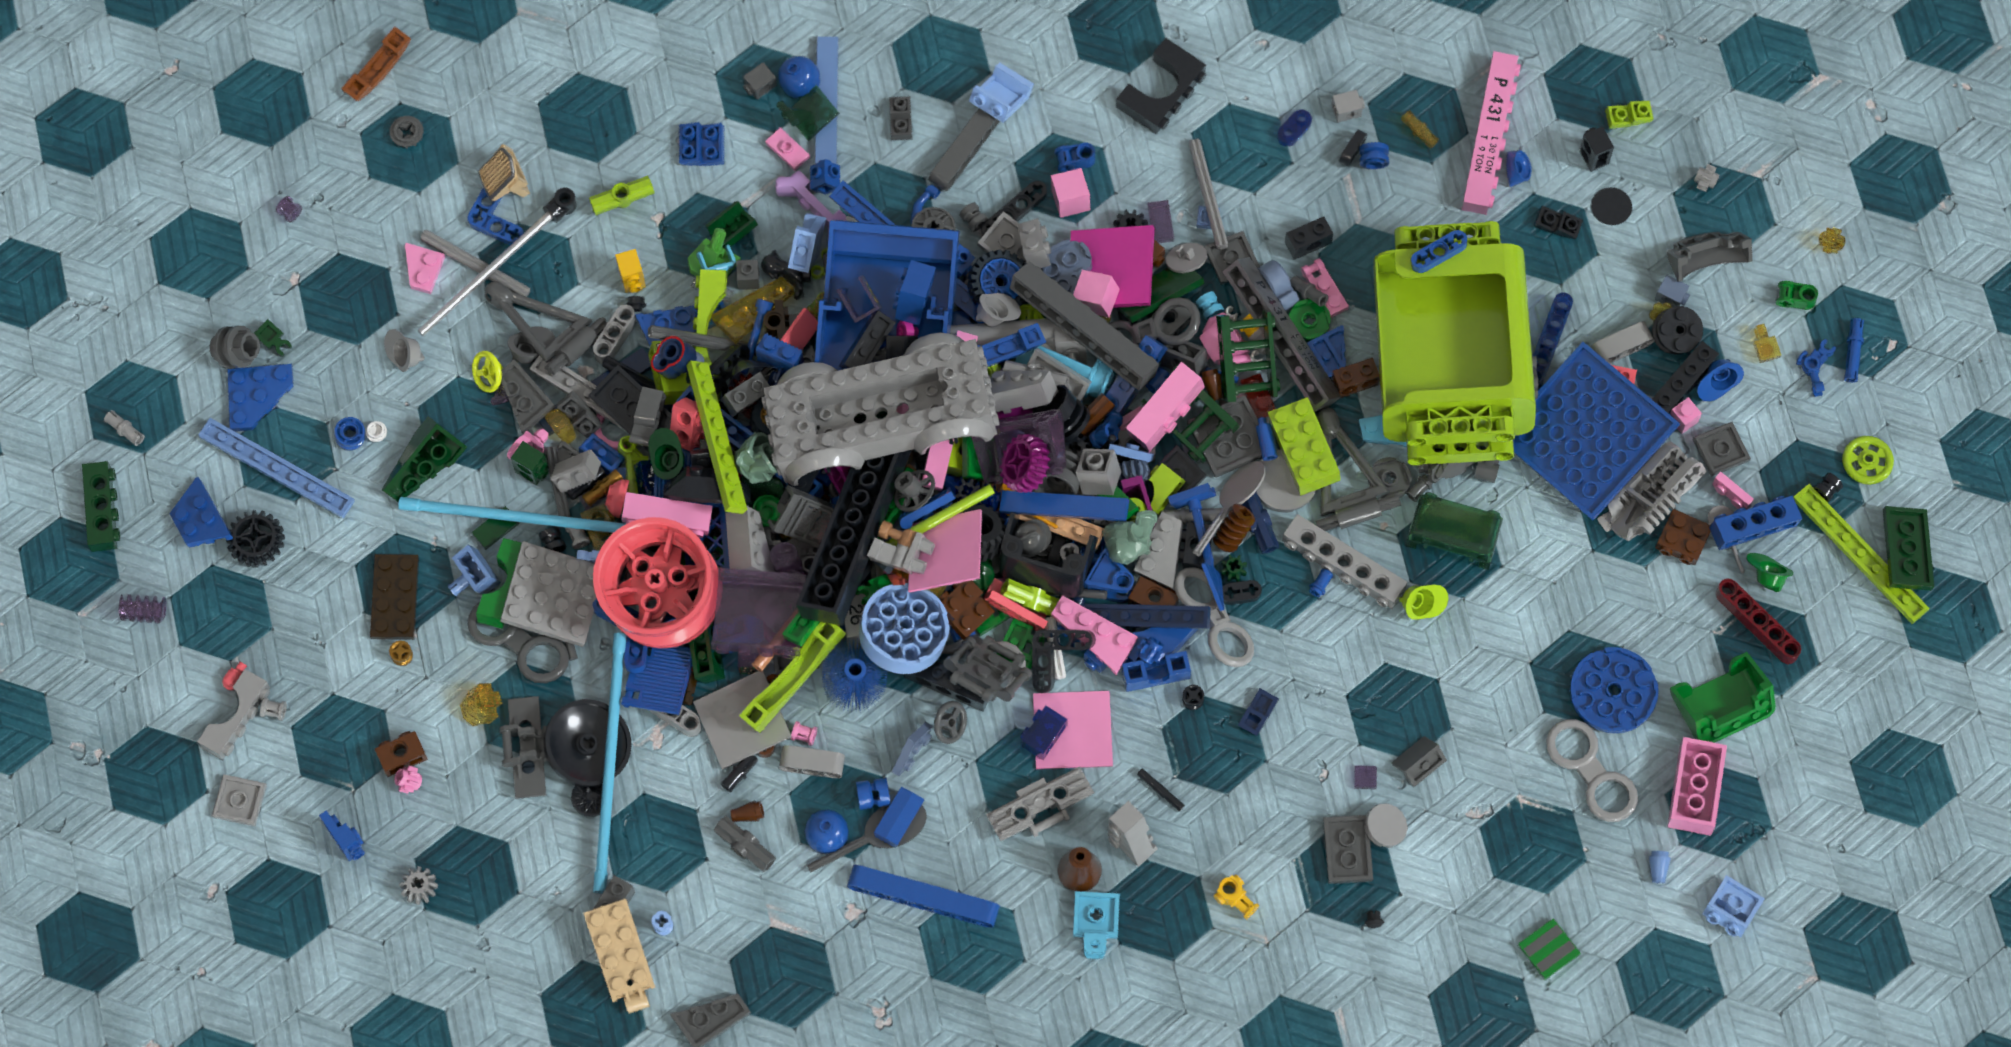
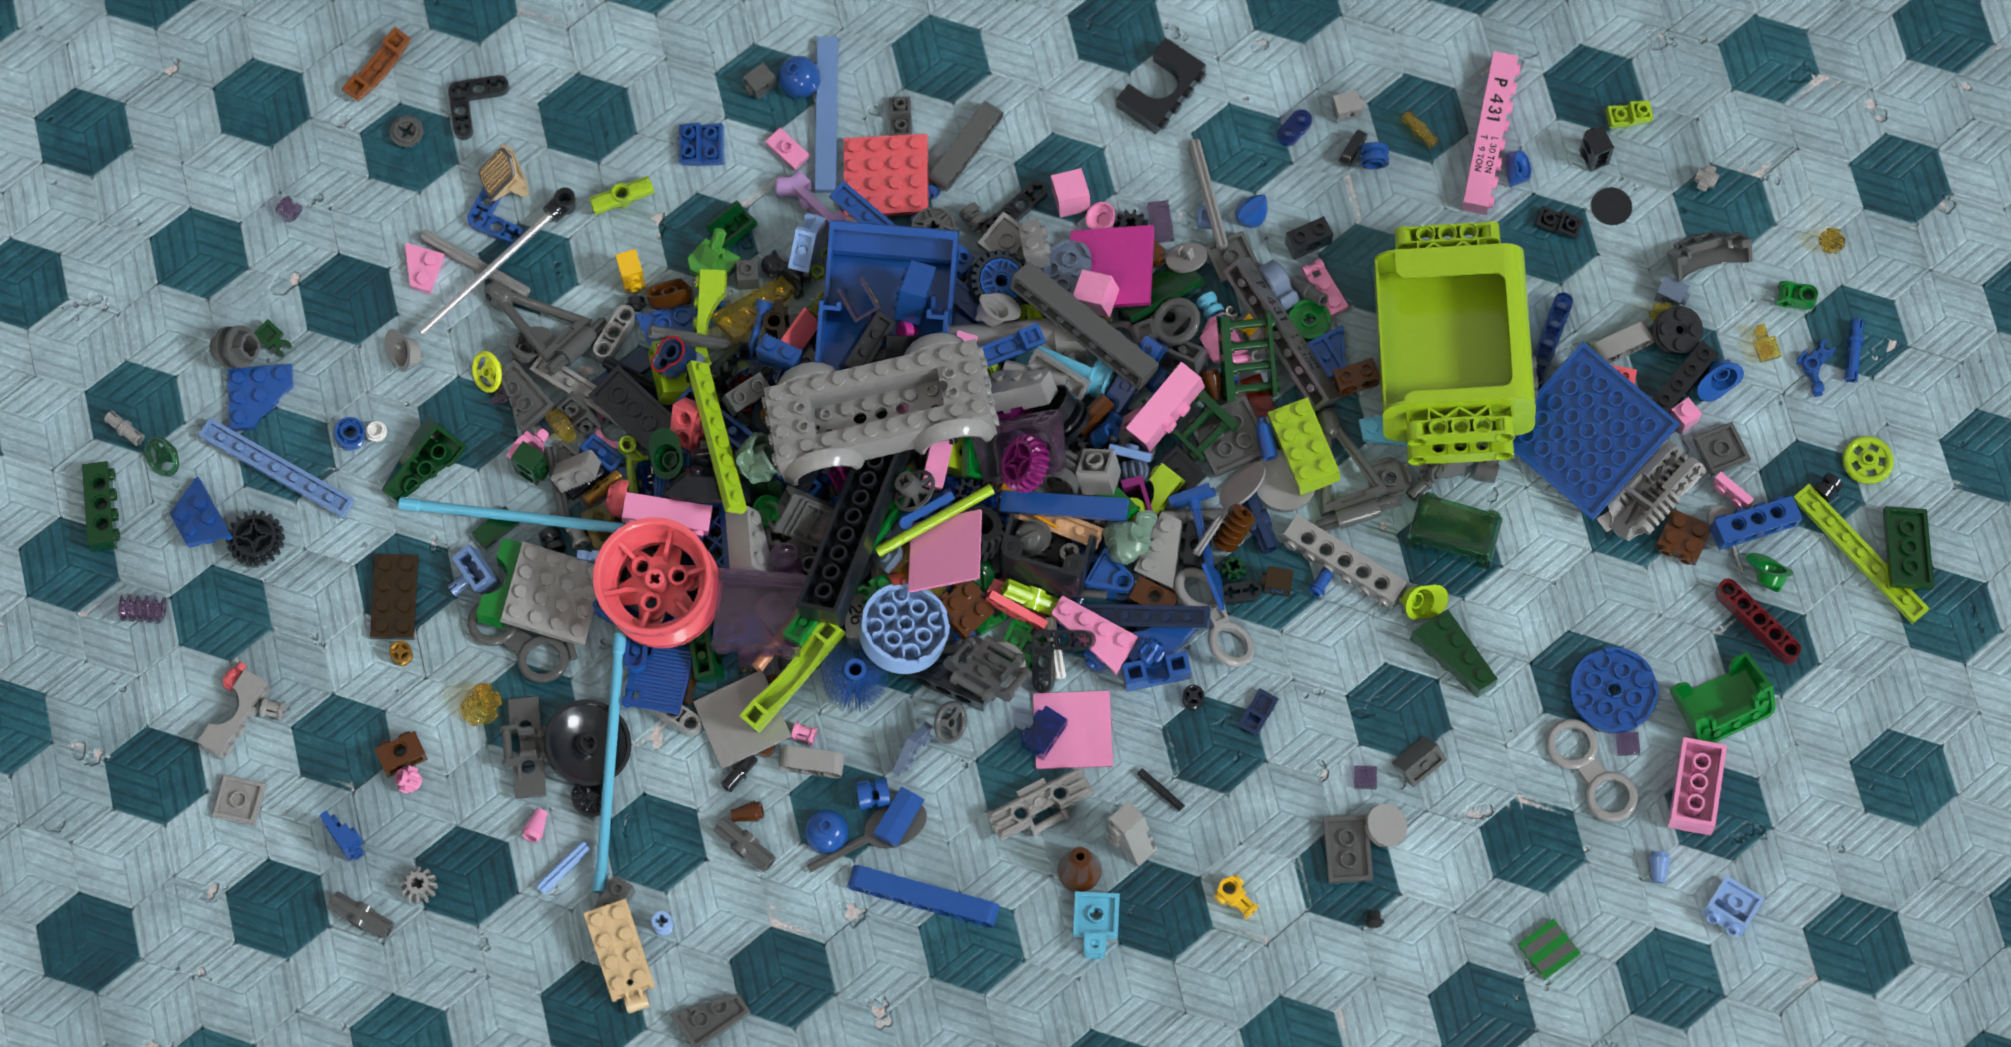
dark grey piece [629,387,666,447] -> none
medium azure piece [697,244,736,271] -> none
clear green plate [776,85,840,141] -> none
blue brick [810,159,840,195] -> none
light grey hips [867,521,935,575] -> none
light blue panel [969,62,1034,123] -> none
blue piece [1054,143,1096,172] -> none
blue beam [1411,230,1467,273] -> none
none -> clear green piece [145,437,179,477]
none -> dark grey piece [327,891,395,940]
none -> black beam [448,75,509,140]
none -> bright pink cone [522,808,548,843]
none -> light blue axle [536,841,590,893]
none -> reddish brown piece [646,278,693,310]
none -> coral plate [844,134,928,217]
none -> bright pink piece [1085,202,1115,229]
none -> blue piece [1235,195,1267,228]
none -> dark brown brick [1261,566,1294,597]
none -> dark green wedge [1410,609,1498,698]
none -> clear purple tile [1616,732,1640,756]

